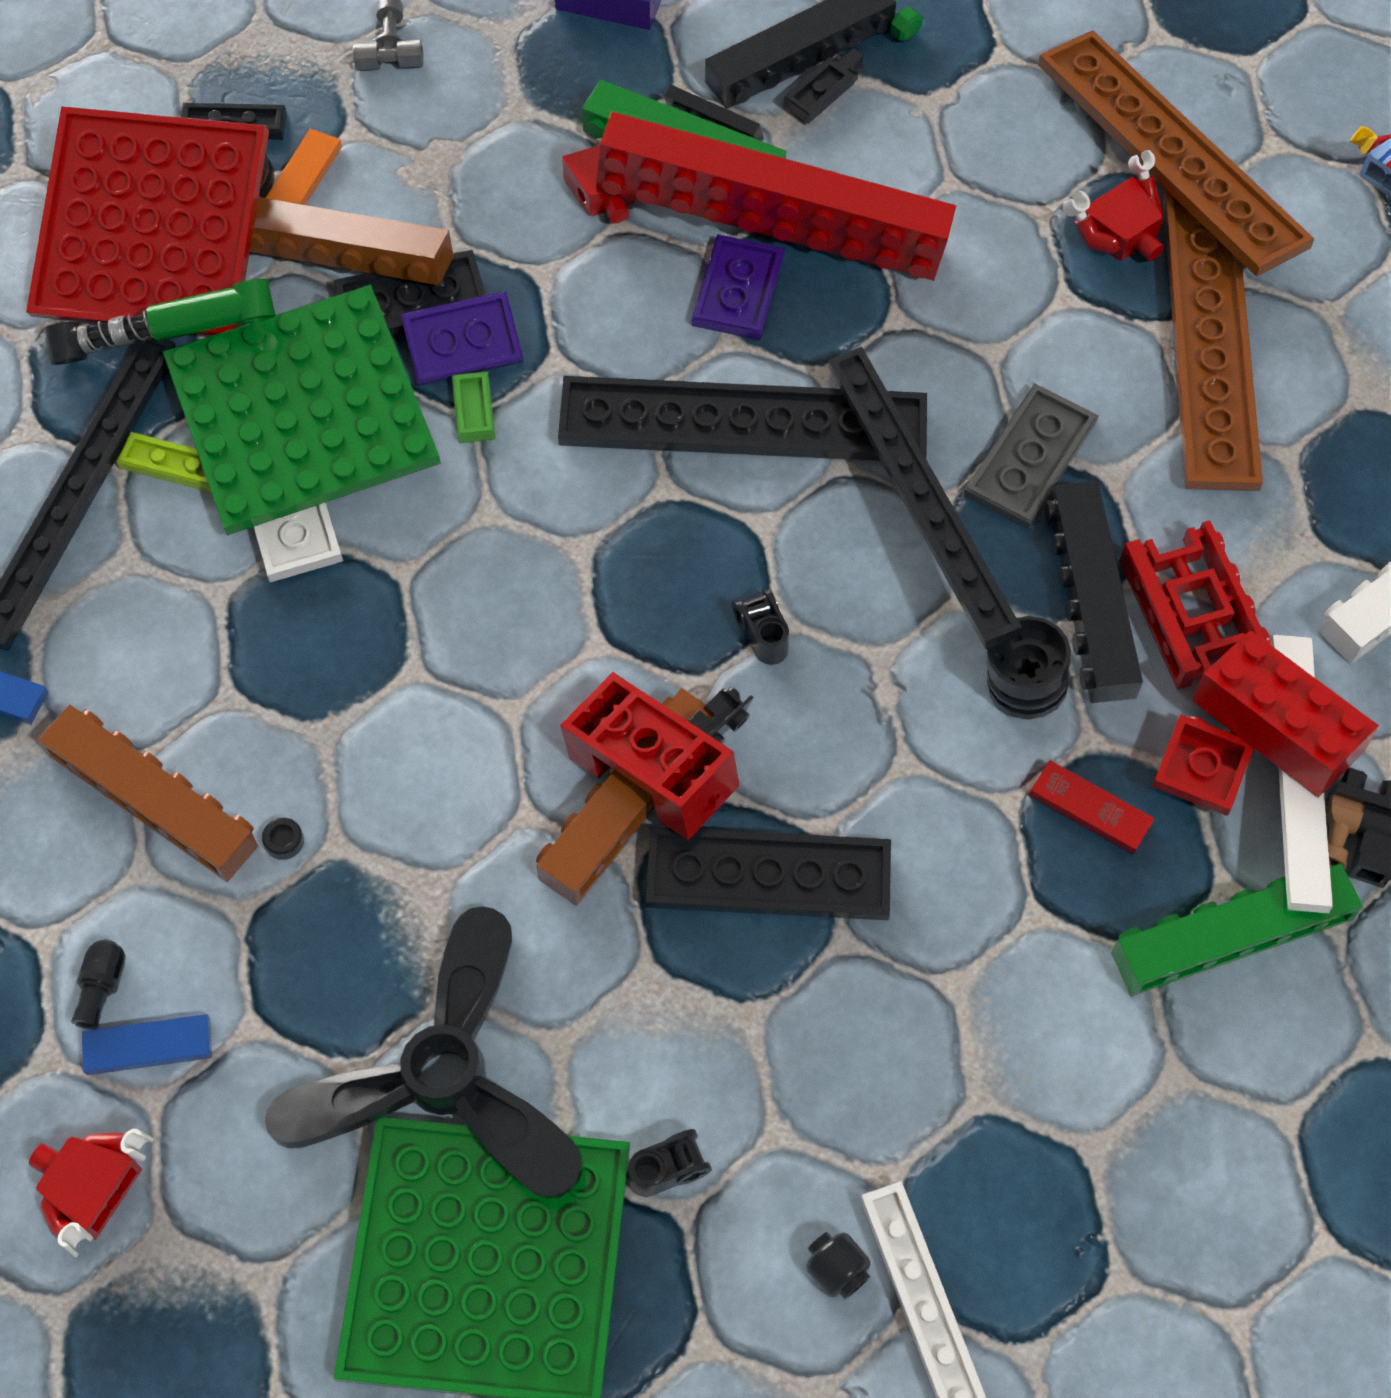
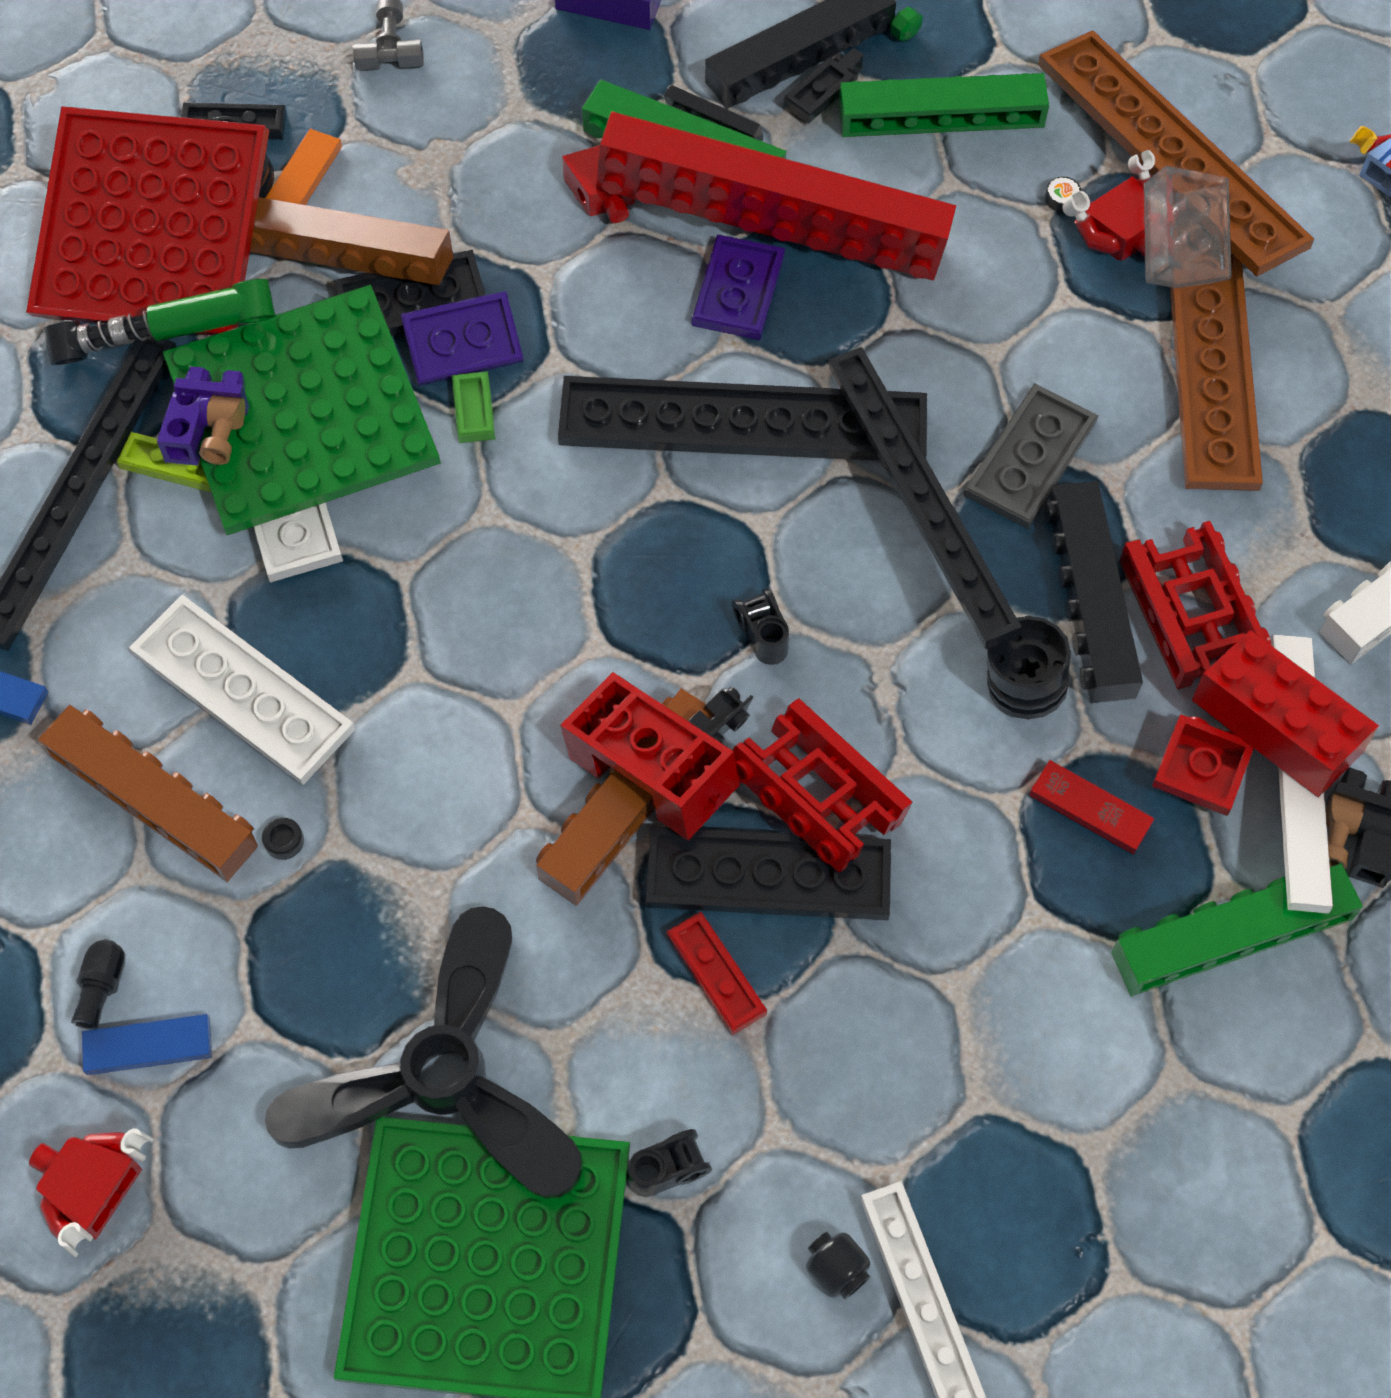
none -> white plate [129,594,355,785]
none -> dark purple hips [157,366,249,466]
none -> red tile [667,911,767,1036]
none -> red fence [733,698,913,872]
none -> green brick [839,73,1049,137]
none -> tile [1045,177,1081,212]
none -> clear slope [1144,166,1231,288]

